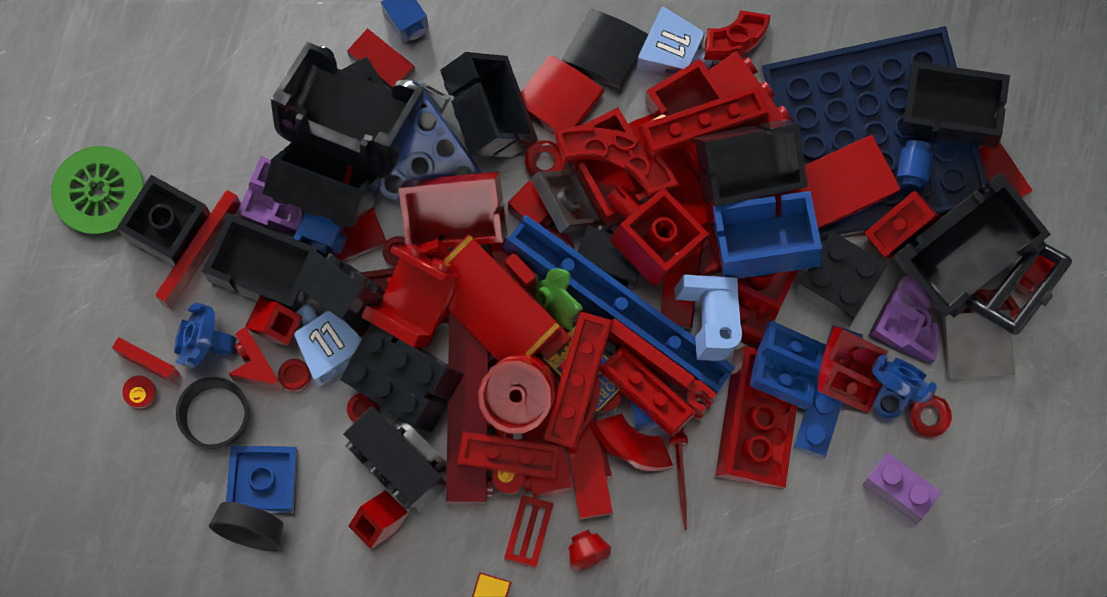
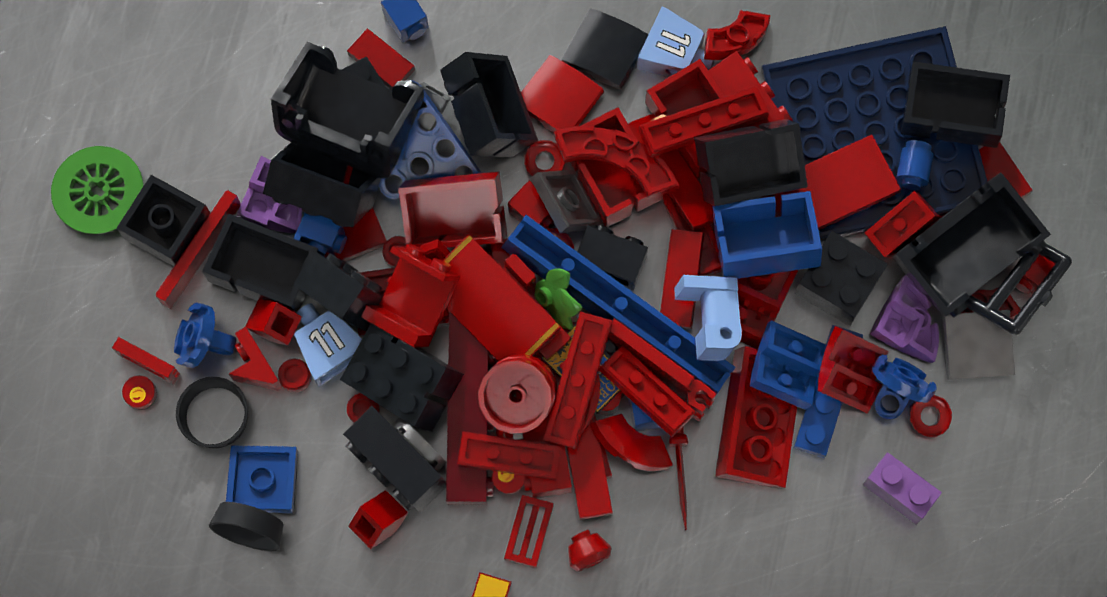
red brick [606,185,709,287] -> none

